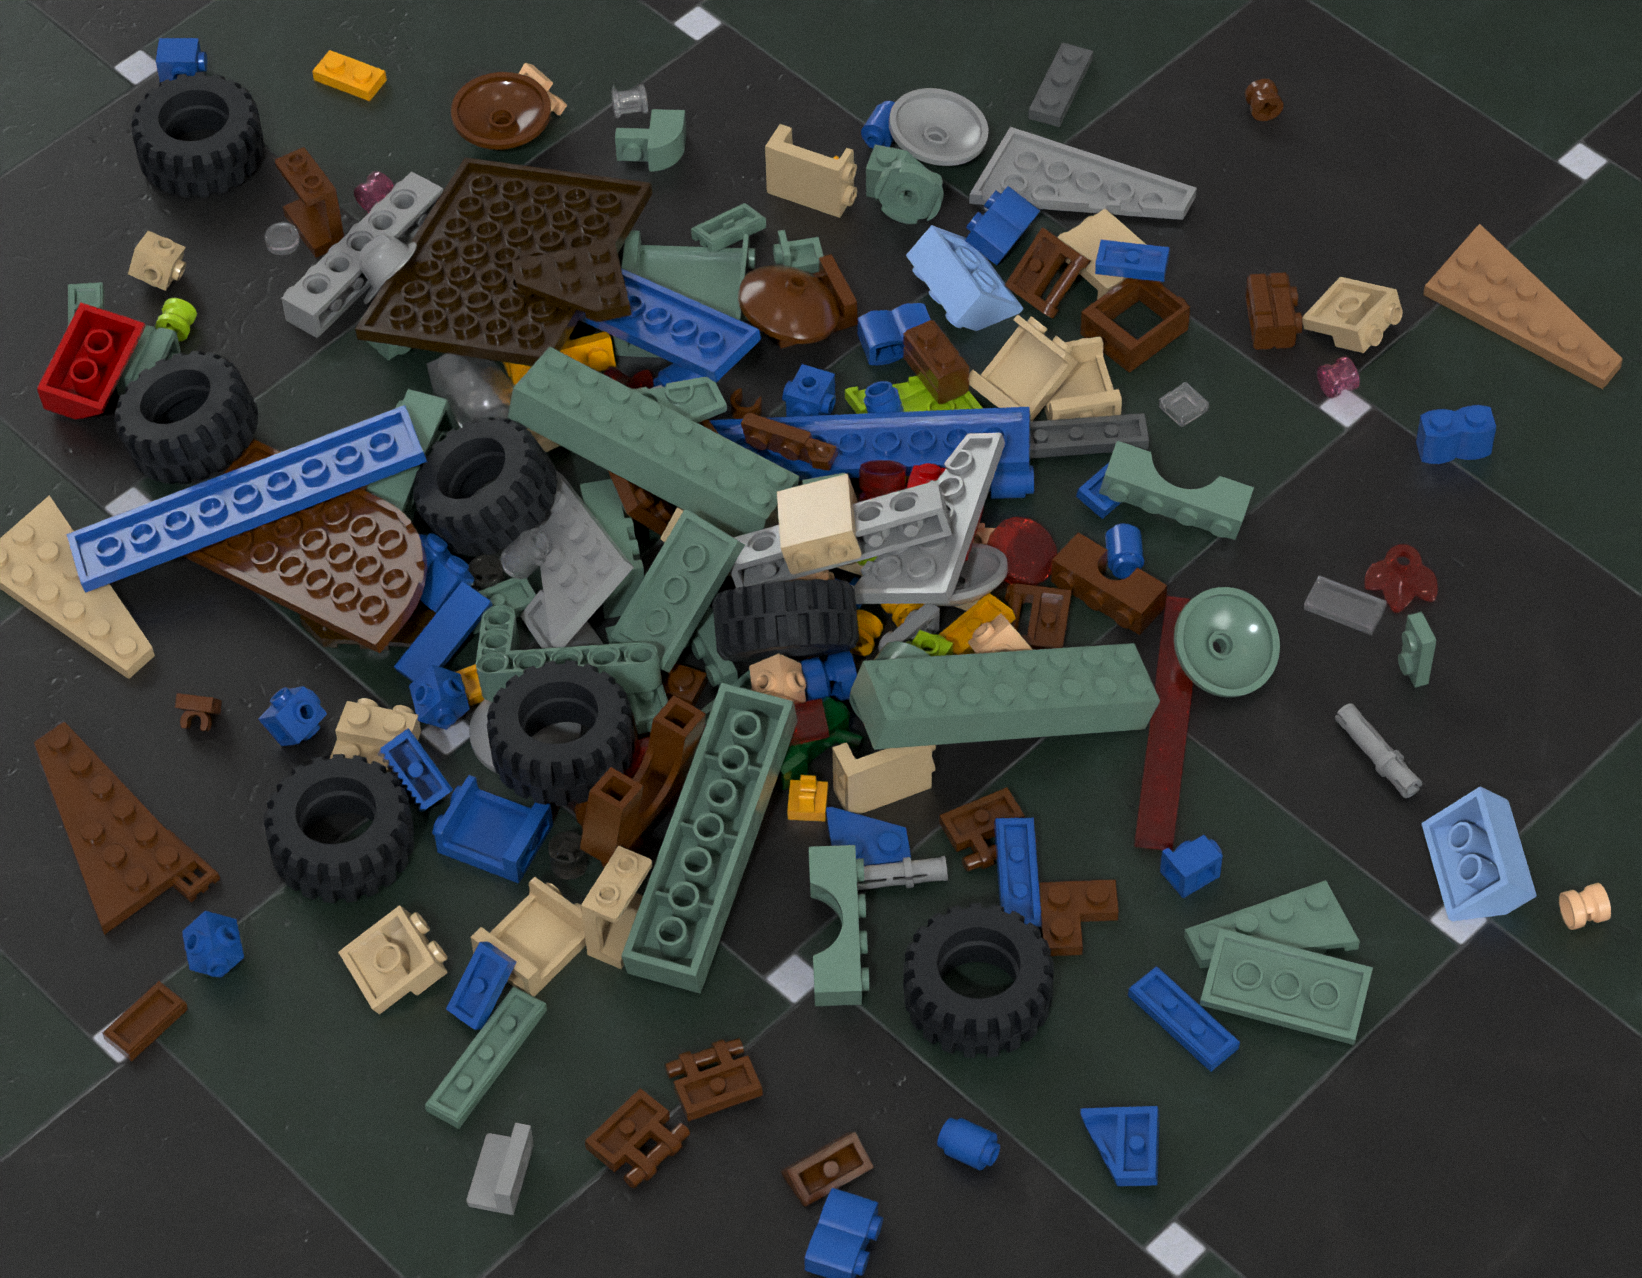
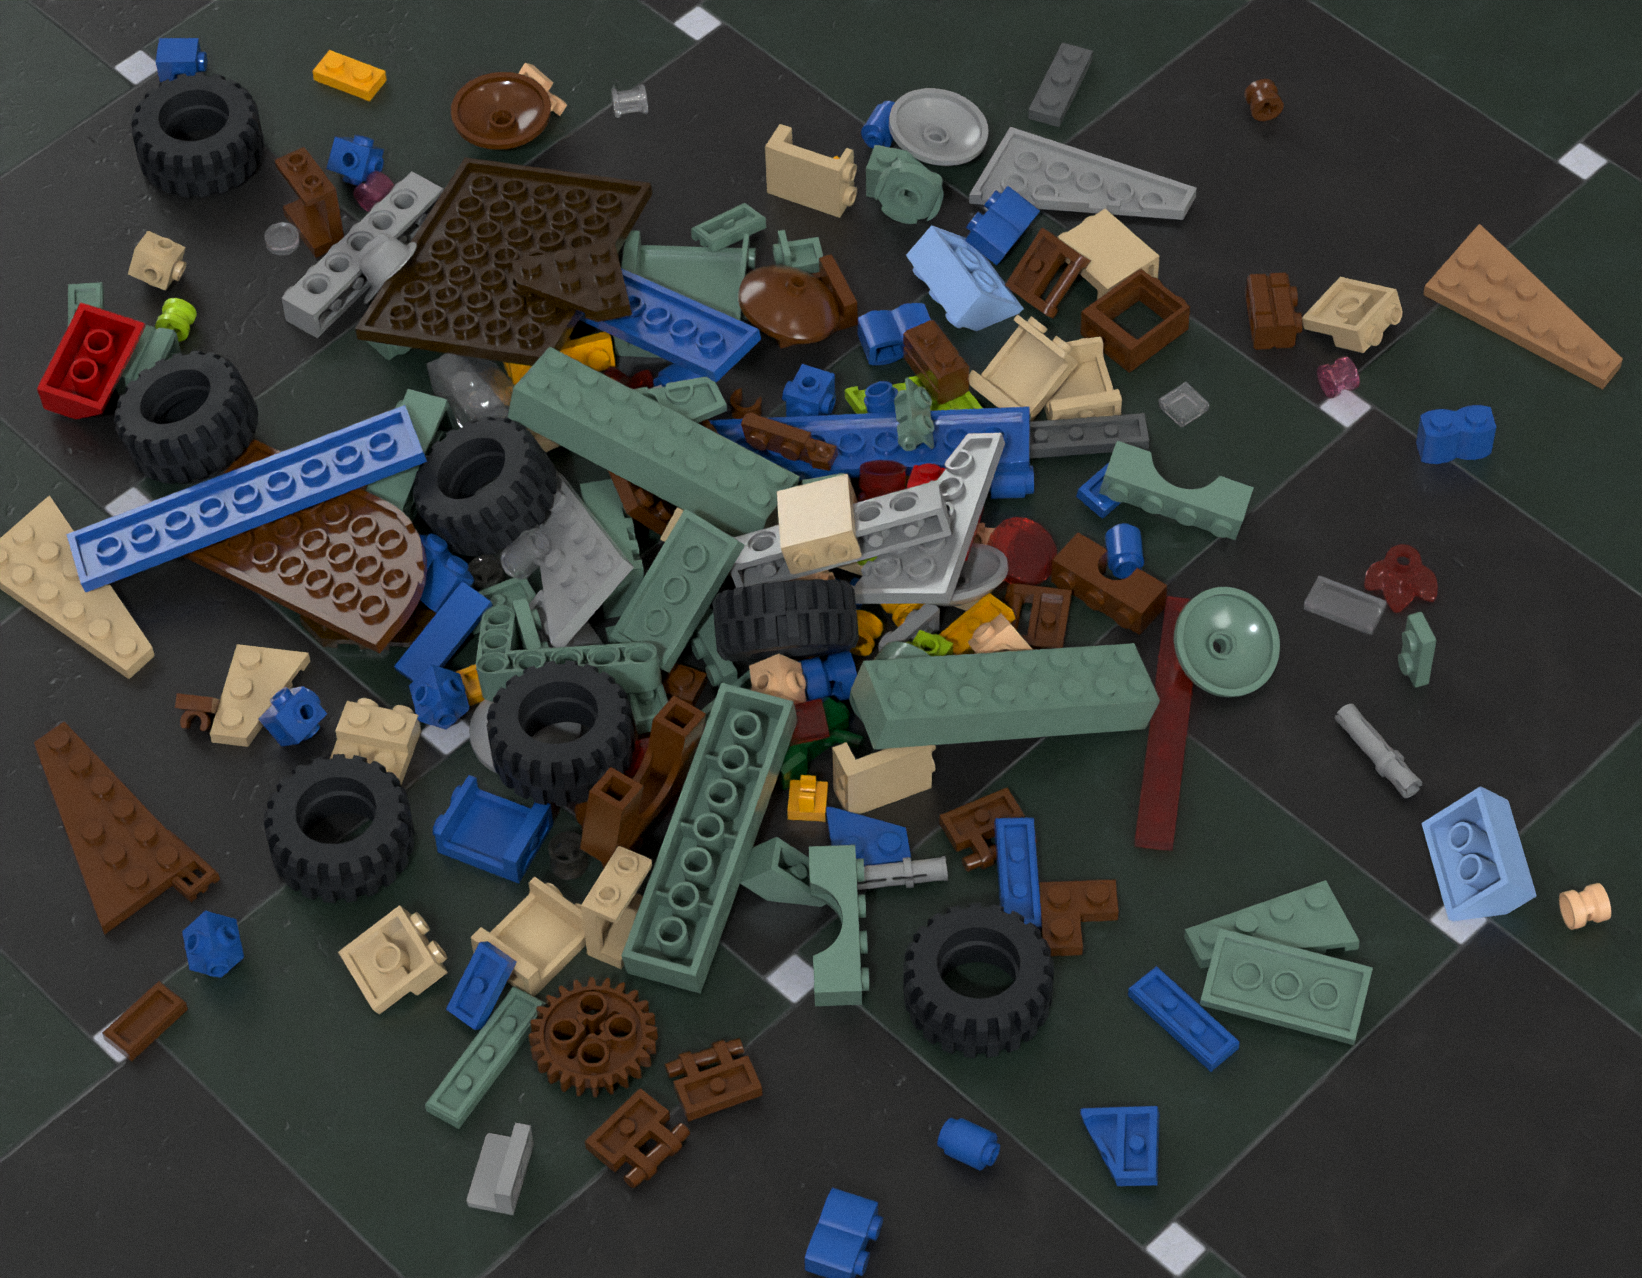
blue brick [378,728,453,812] -> none
sand green brick [615,109,686,171] -> none
reddish brown slope [780,1132,874,1207] -> none
blue plate [1095,240,1170,282] -> none
blue brick [1160,835,1223,898] -> none
none -> tan wing [210,644,310,747]
none -> blue brick [326,135,384,186]
none -> sand green plate [512,598,549,650]
none -> reddish brown gear [529,977,658,1097]
none -> sand green slope [740,837,826,907]
none -> sand green hinge [894,377,935,451]

